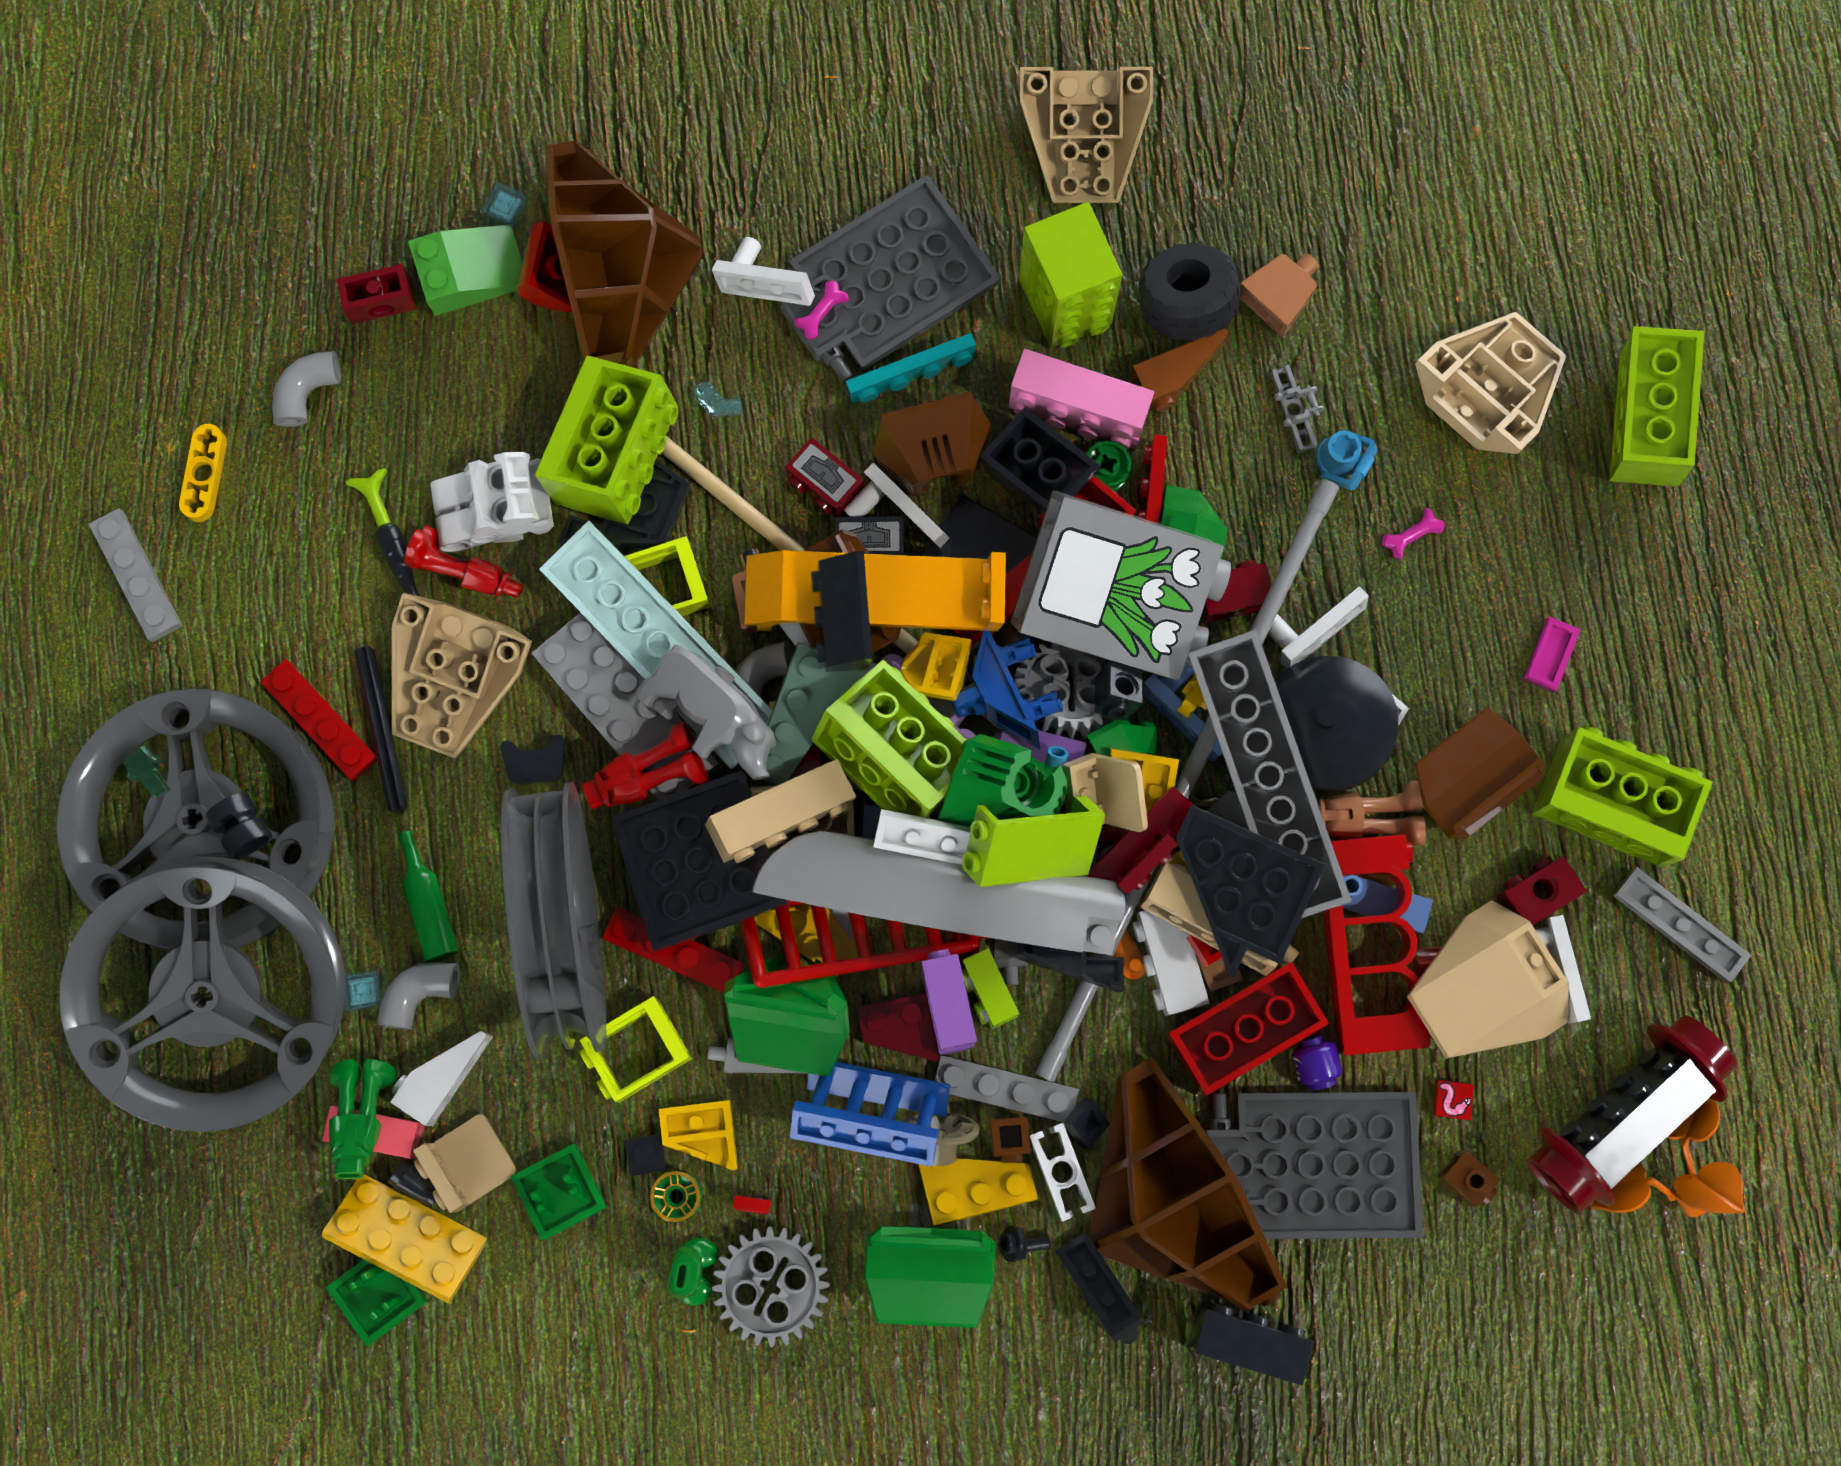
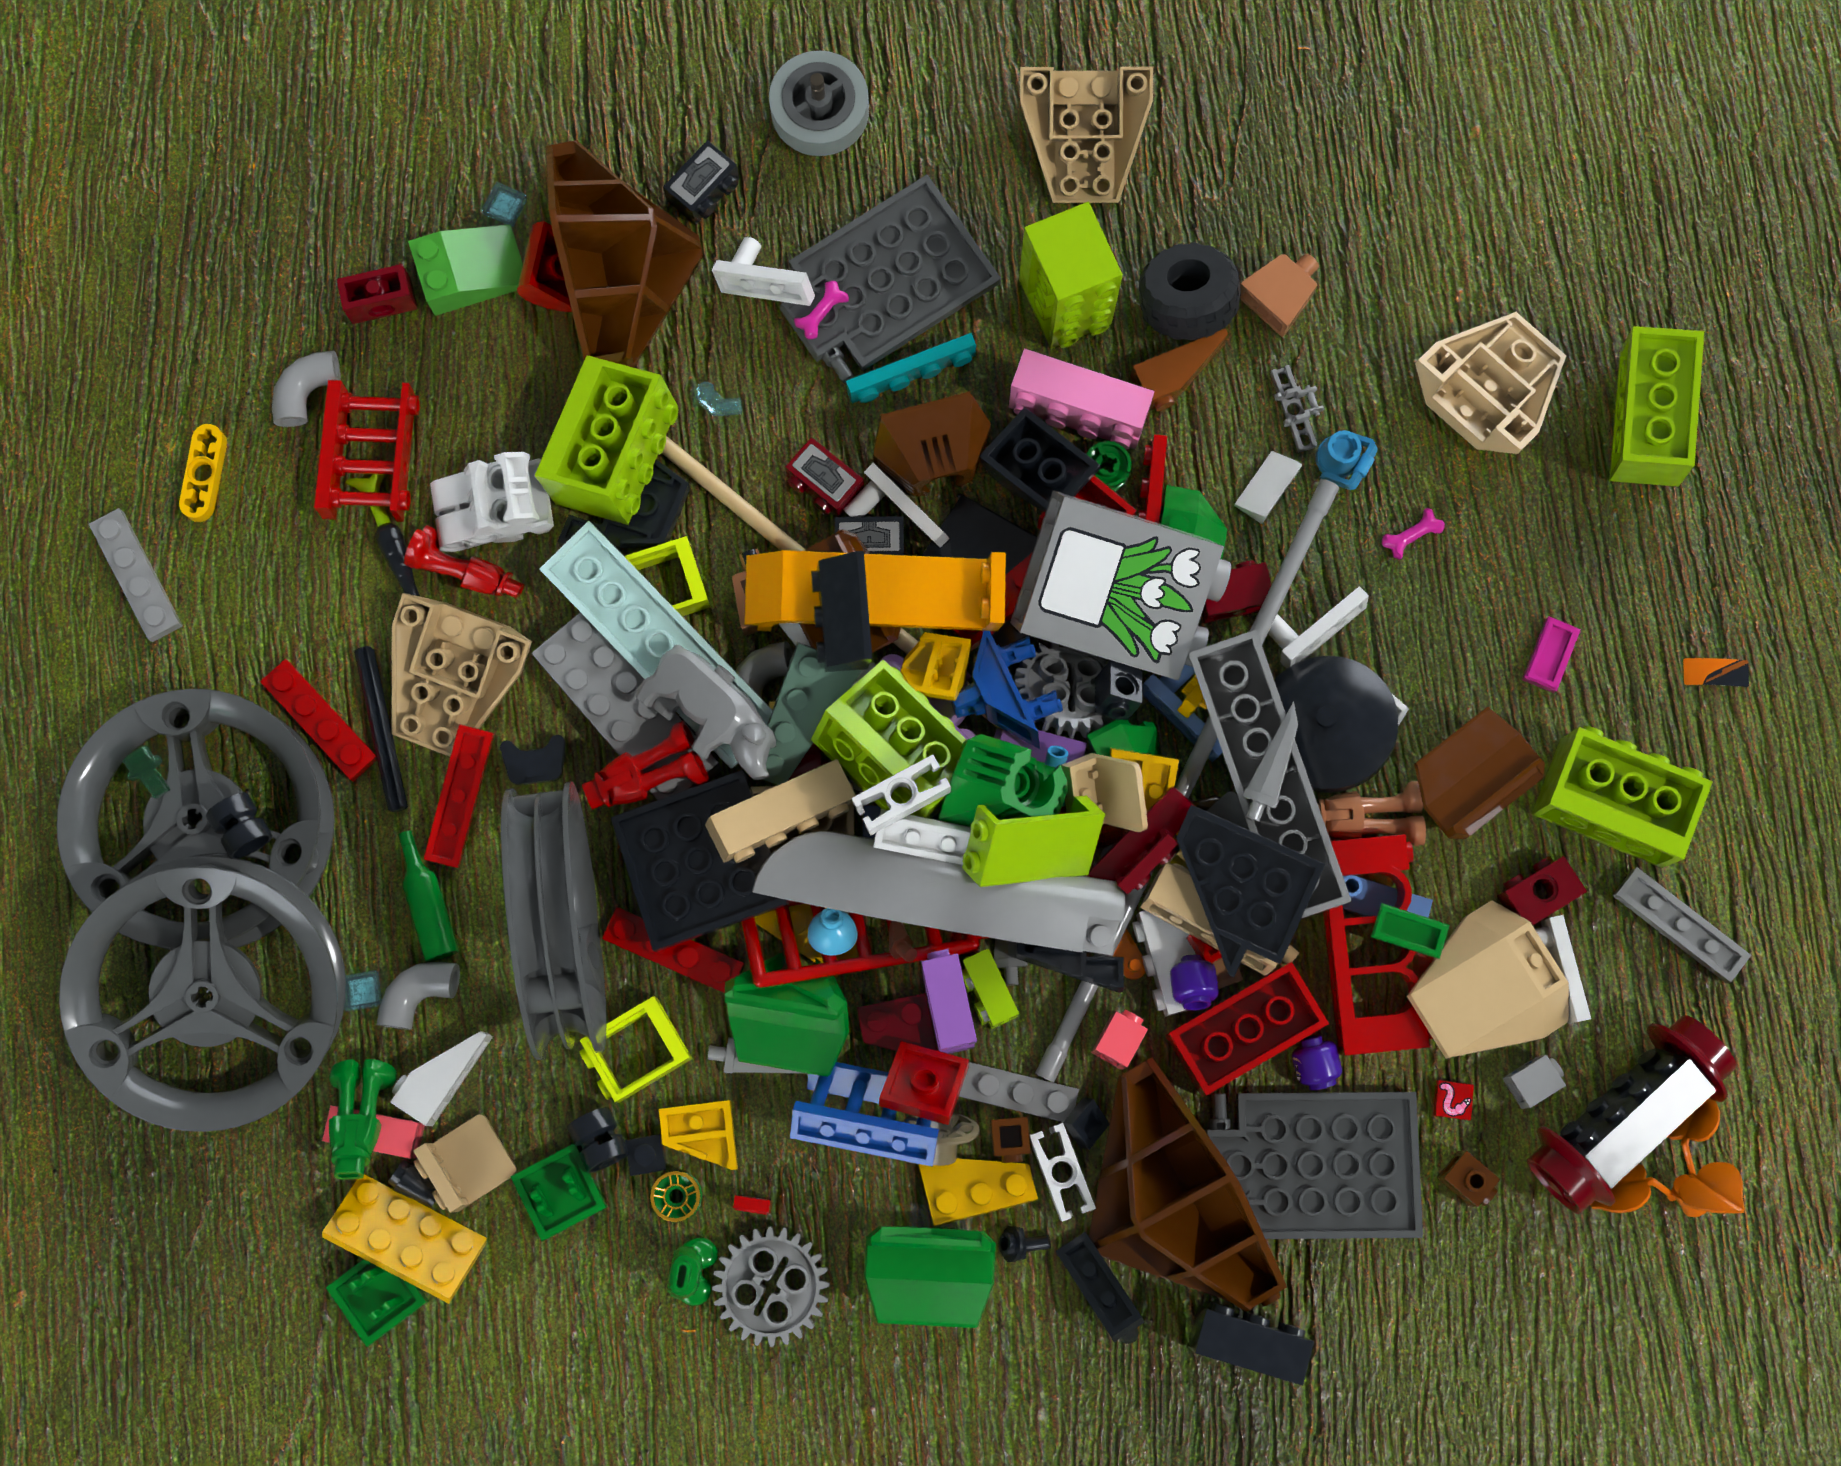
none -> red fence [314,380,420,522]
none -> red plate [423,724,495,868]
none -> black wheel [567,1107,630,1173]
none -> brick [663,140,740,225]
none -> wheel [769,51,869,156]
none -> medium azure brick [807,908,858,956]
none -> white piece [852,755,951,836]
none -> red plate [879,1041,969,1125]
none -> copper bar [889,921,917,962]
none -> coral brick [1091,1010,1148,1070]
none -> dark purple head [1170,954,1219,1010]
none -> white slope [1234,451,1302,524]
none -> light grey bar [1242,701,1298,822]
none -> green tile [1371,903,1450,959]
none -> light grey brick [1502,1055,1566,1109]
none -> sticker [1683,658,1749,687]

